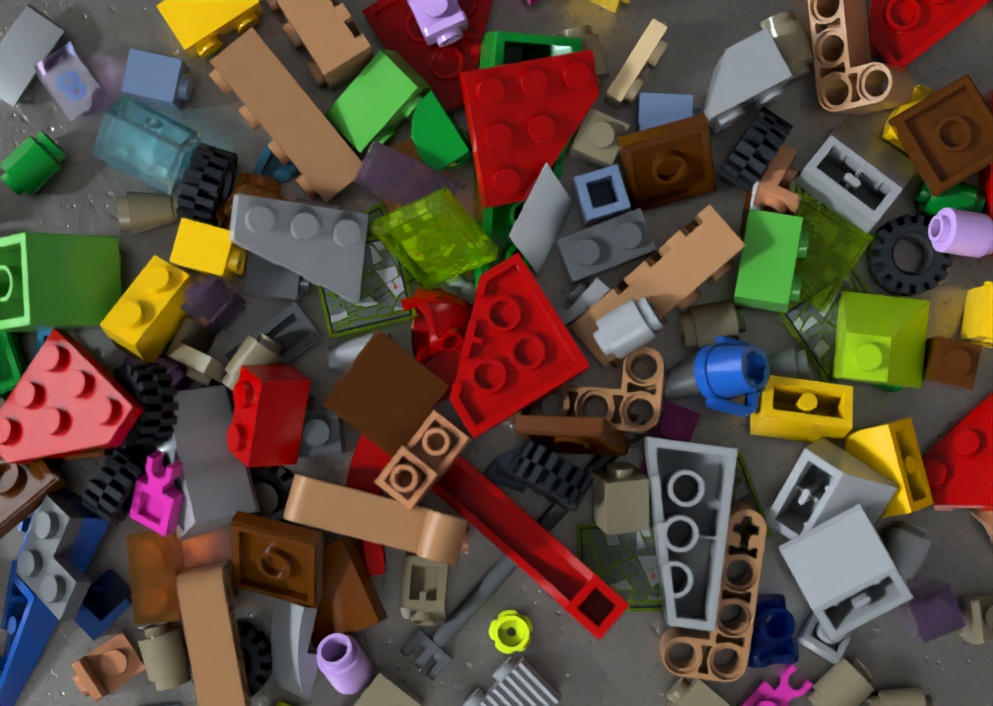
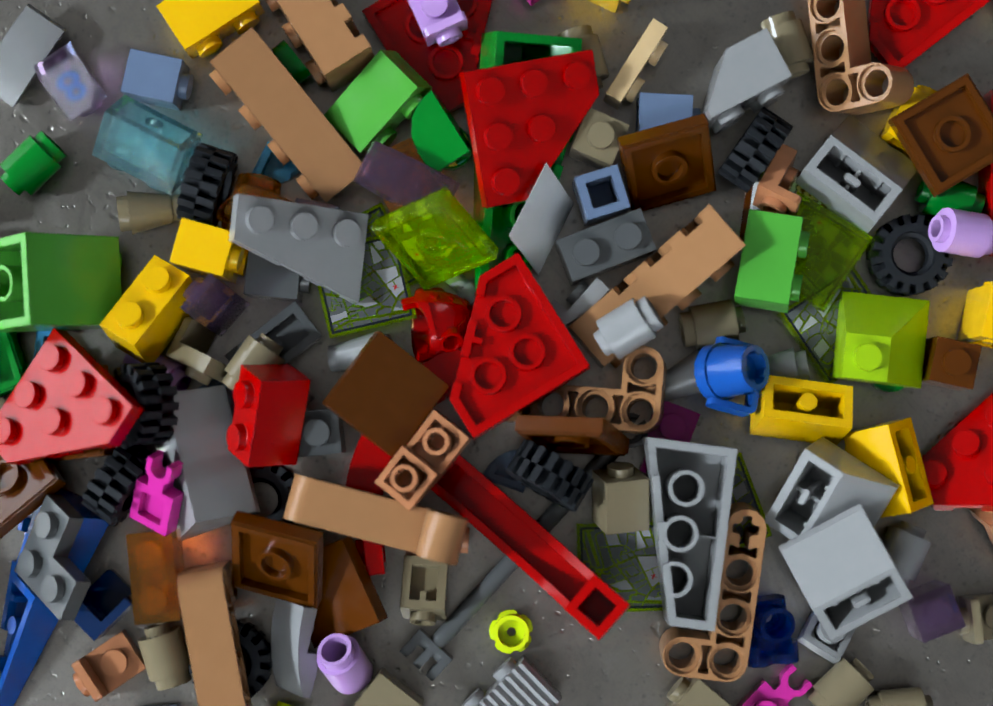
none -> green tile [272,40,311,84]

